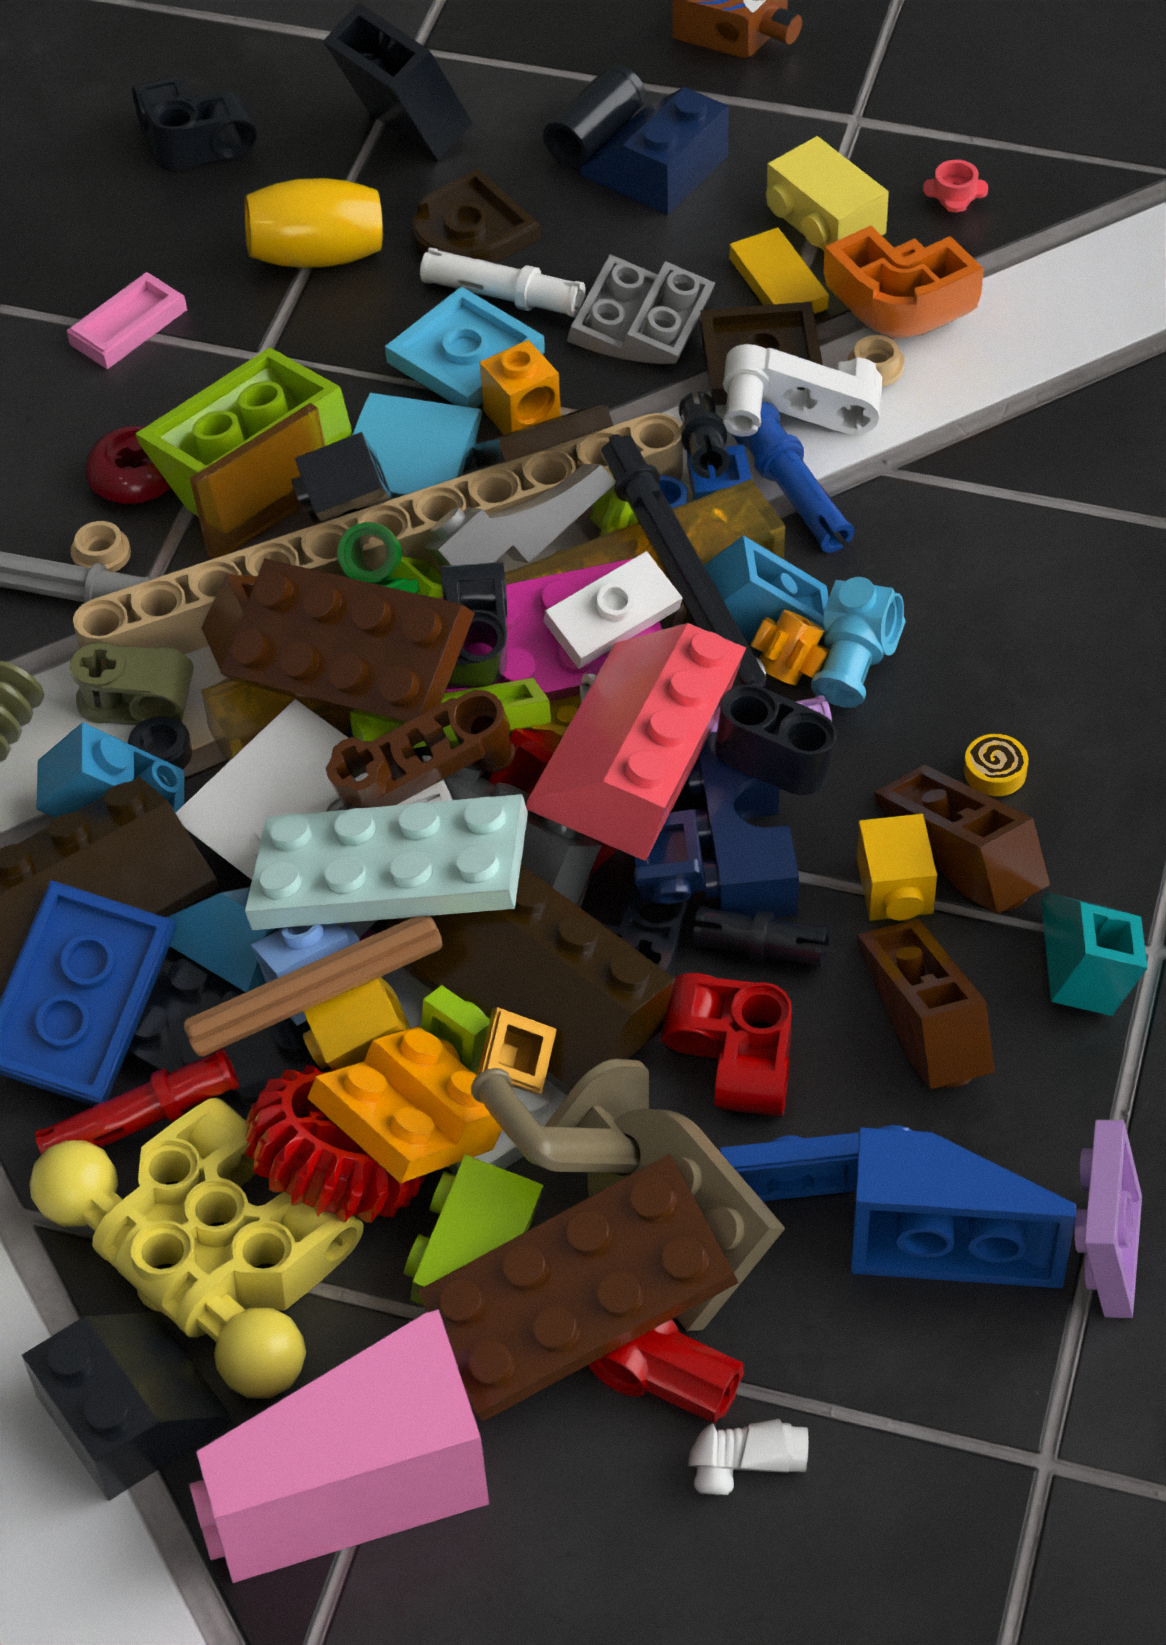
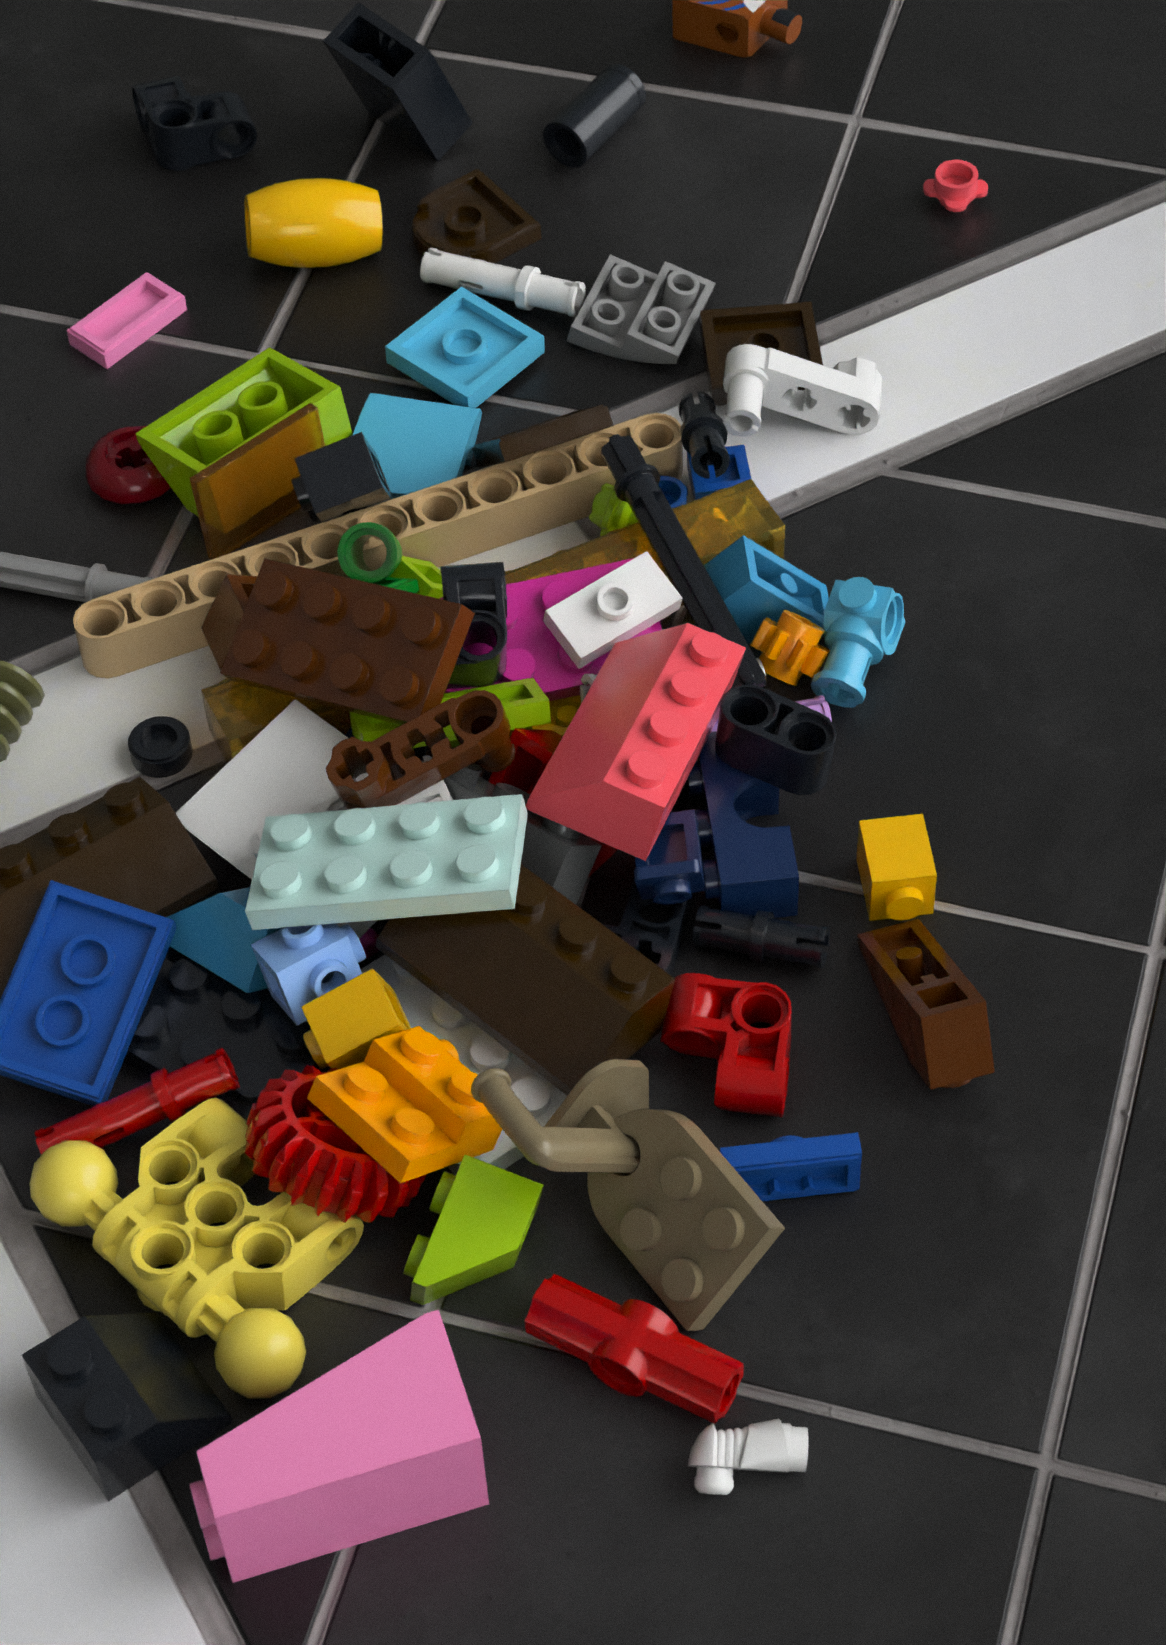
dark azure slope [36,722,185,818] -> none
olive piece [70,642,194,725] -> none
tan plate [71,521,131,572] -> none
medium nougat axle [184,916,443,1056] -> none
reddish brown plate [418,1154,739,1421] -> none
lime plate [421,985,490,1074] -> none
light grey slope [424,464,616,566] -> none
pearl gold slope [477,1007,557,1095] -> none
light orange brick [479,340,561,435] -> none
dark blue slope [581,87,729,215] -> none
yellow tile [729,228,829,314] -> none
blue pin [732,402,855,553] -> none
light yellow brick [766,136,889,251] -> none
orange brick [824,226,984,339] -> none
tan plate [848,335,904,387] -> none
blue slope [851,1125,1076,1288] -> none
reddish brown slope [874,765,1050,914] -> none
tile [964,734,1028,796] -> none
teal slope [1041,892,1148,1016] -> none
lavender plate [1074,1120,1142,1318] -> none

